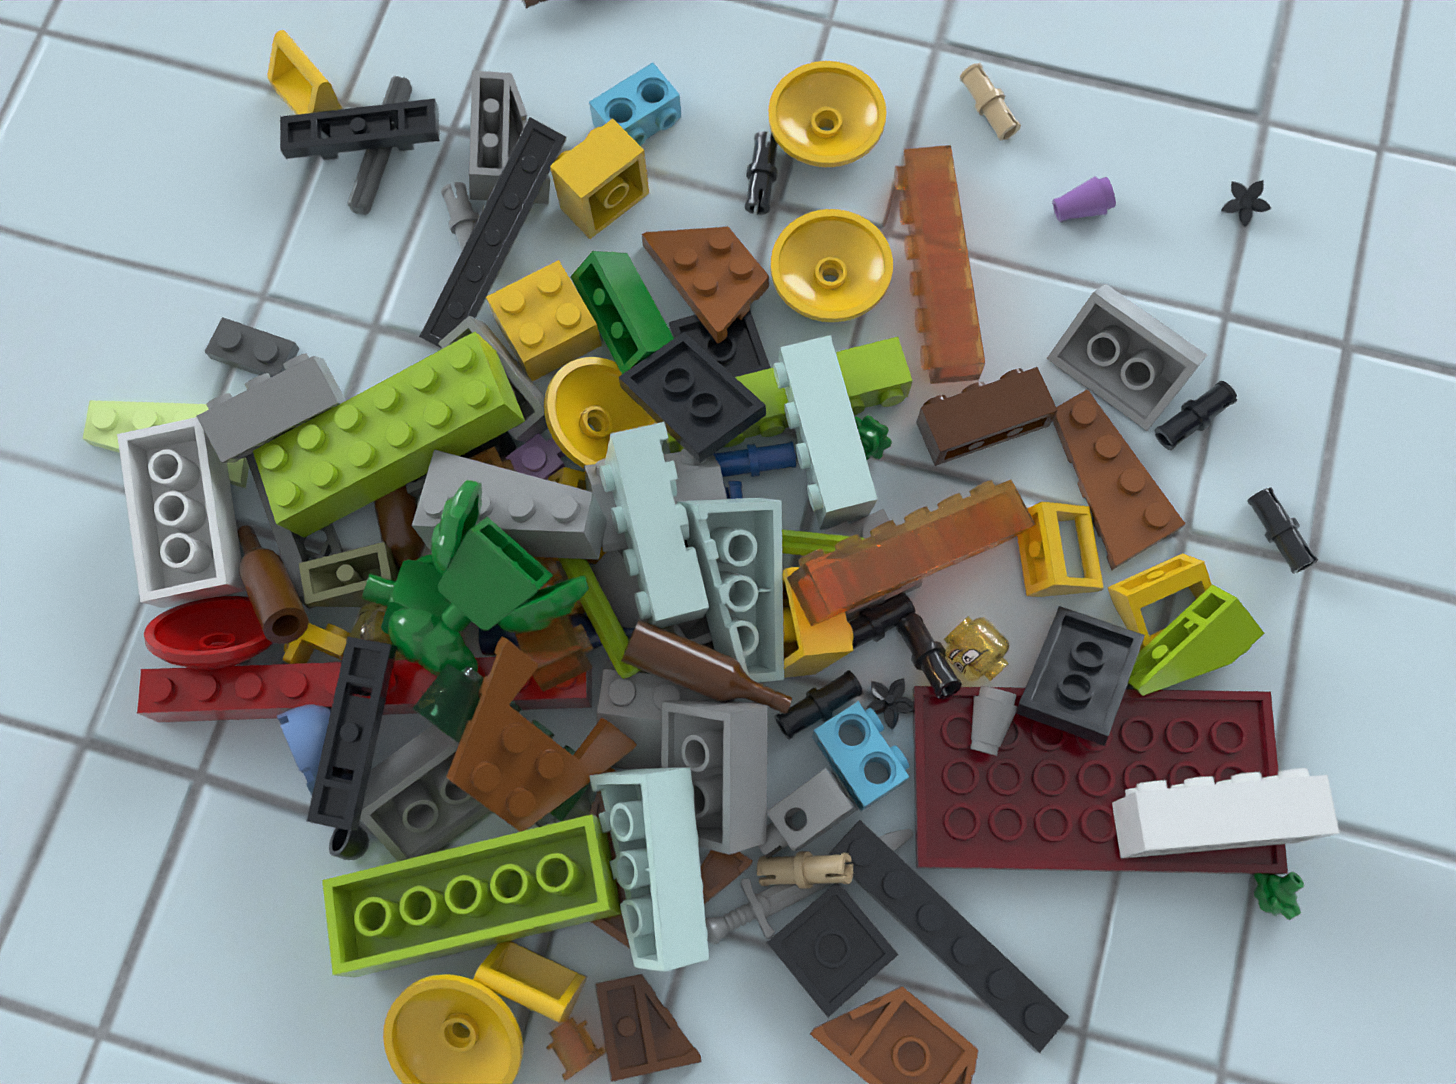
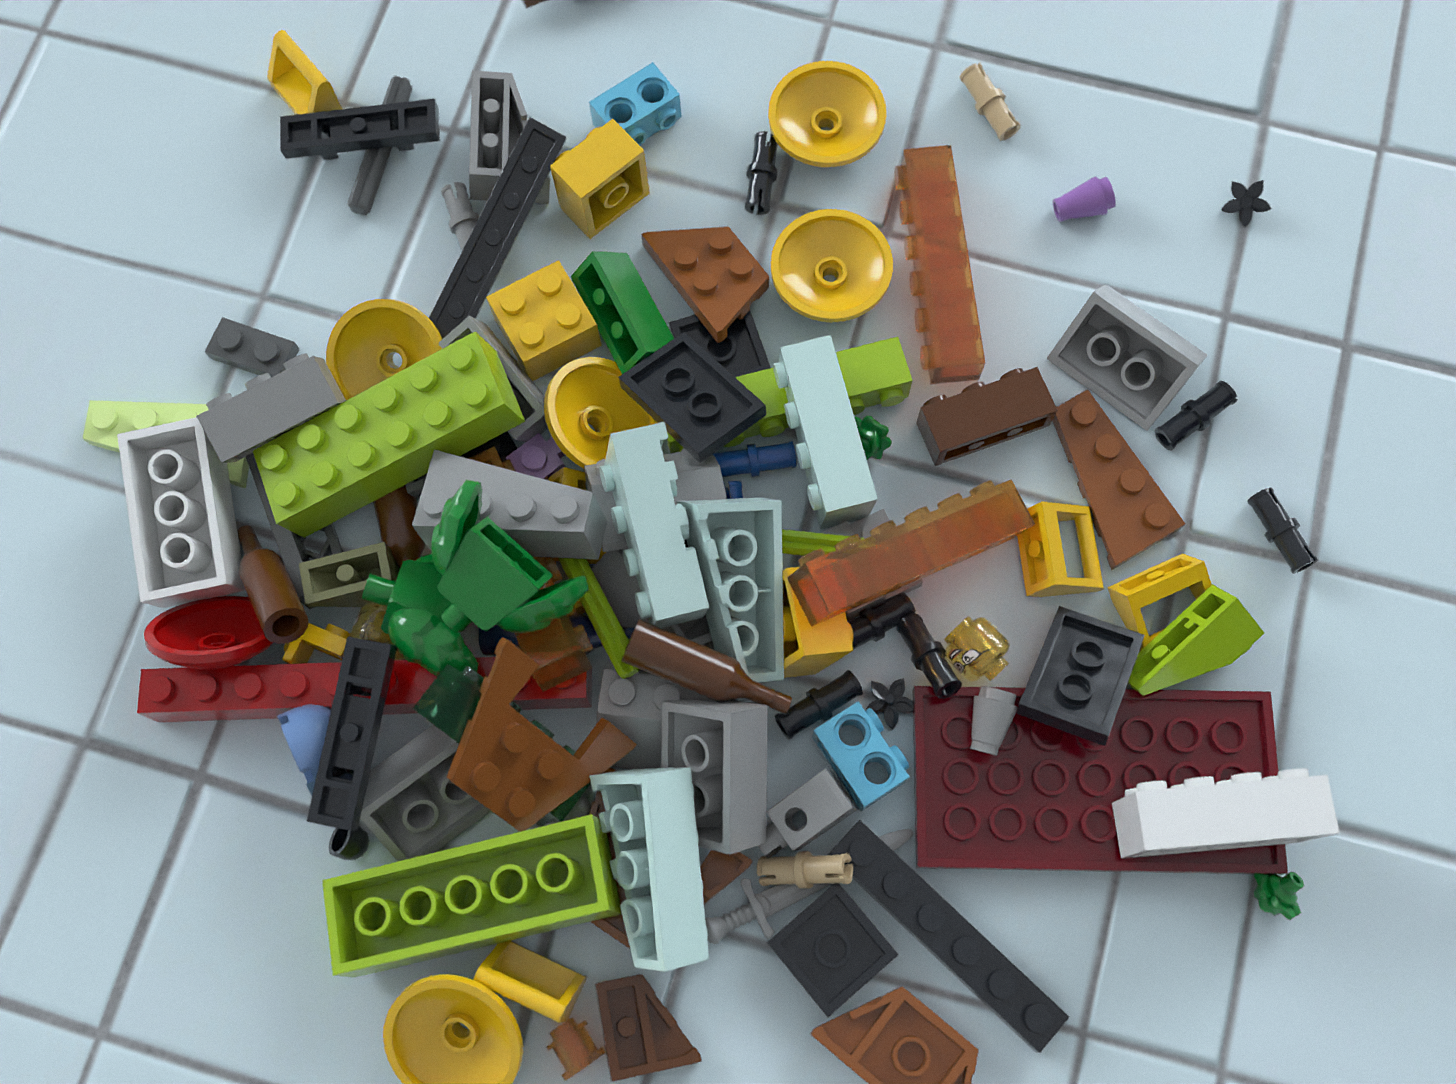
none -> yellow dish [326,299,442,400]

